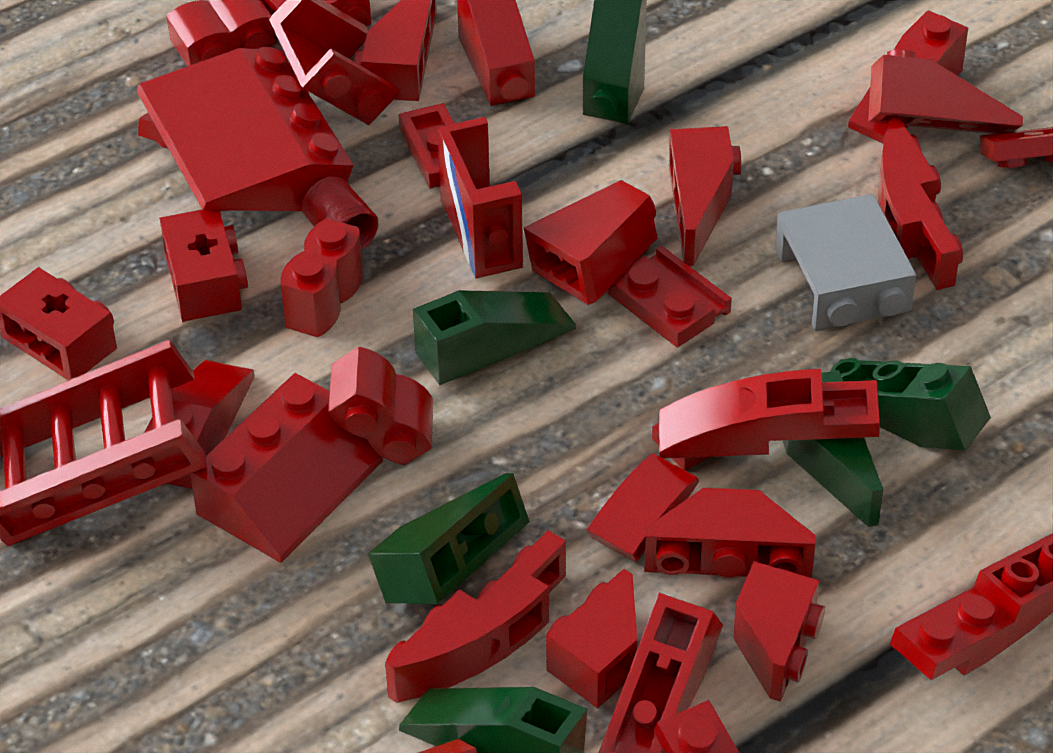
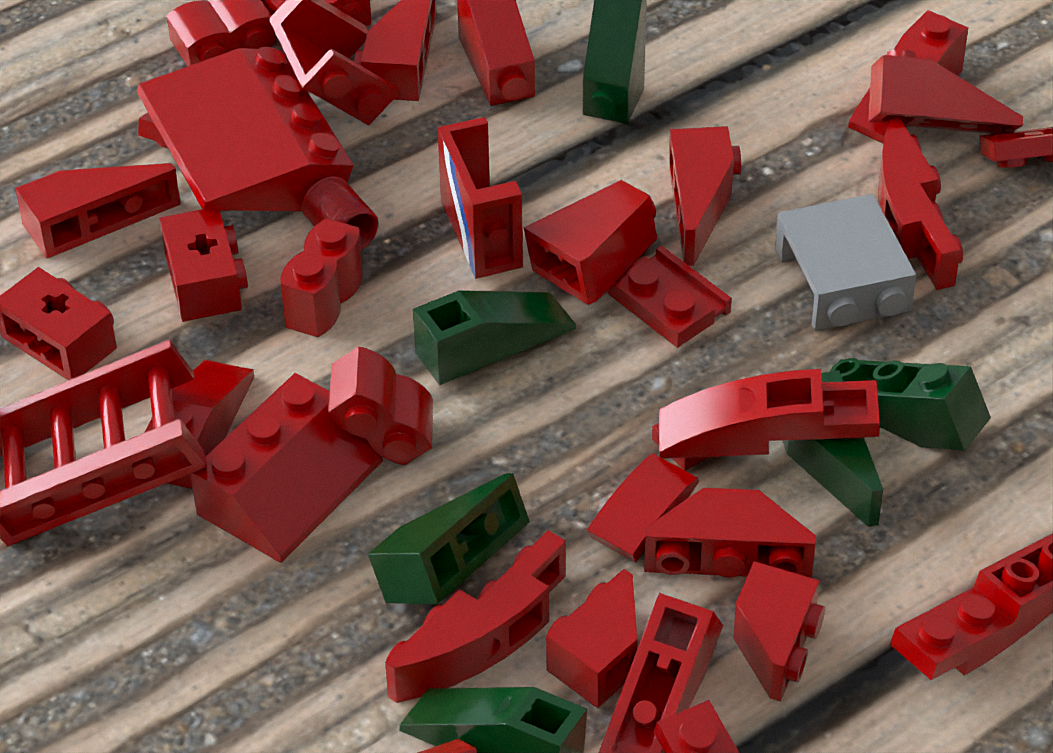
red plate [398,103,455,189] -> none
none -> red slope [15,163,181,259]

